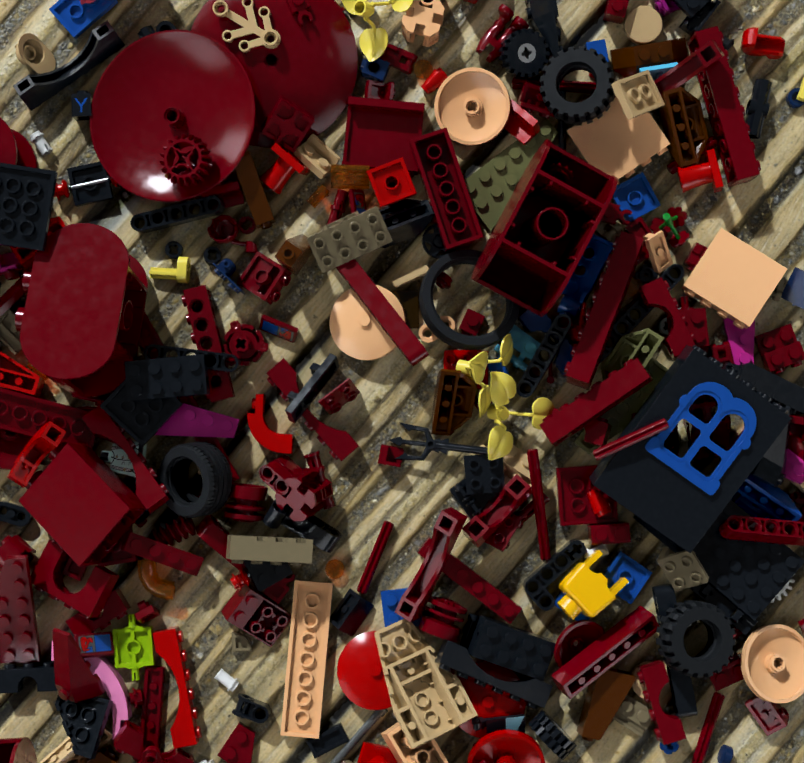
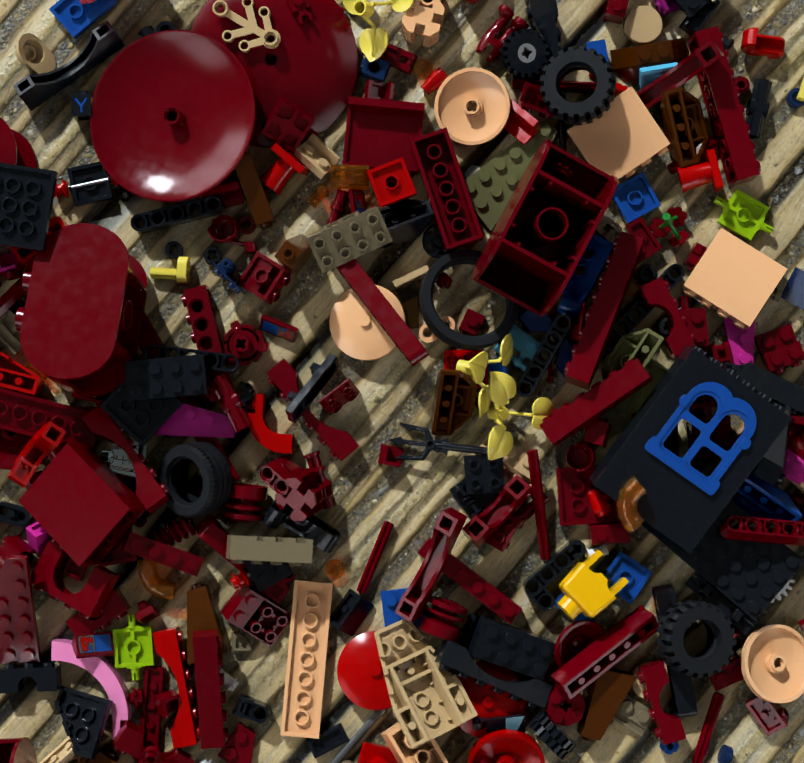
white pin [30,131,53,156] -> none
dark red wedge [52,628,105,703] -> none
dark red gear [160,134,213,187] -> none
dark red axle [593,418,669,460] -> none
dark red plate [600,203,632,225] -> none
tan plate [611,70,665,120] -> none
light nougat plate [643,230,673,273] -> none
dark tan bracket [657,547,709,592] -> none
none -> dark pink panel [26,522,53,555]
none -> dark red panel [154,689,179,719]
none -> reddish brown slope [187,582,228,665]
none -> dark red brick [192,629,229,749]
none -> dark red piece [210,373,252,433]
none -> black bracket [239,381,255,409]
none -> dark red brick [545,684,585,726]
none -> dark red hair [566,442,595,472]
none -> clear orange cylinder [617,477,647,533]
none -> lime plate [713,189,774,242]
none -> dark red plate [733,76,750,96]

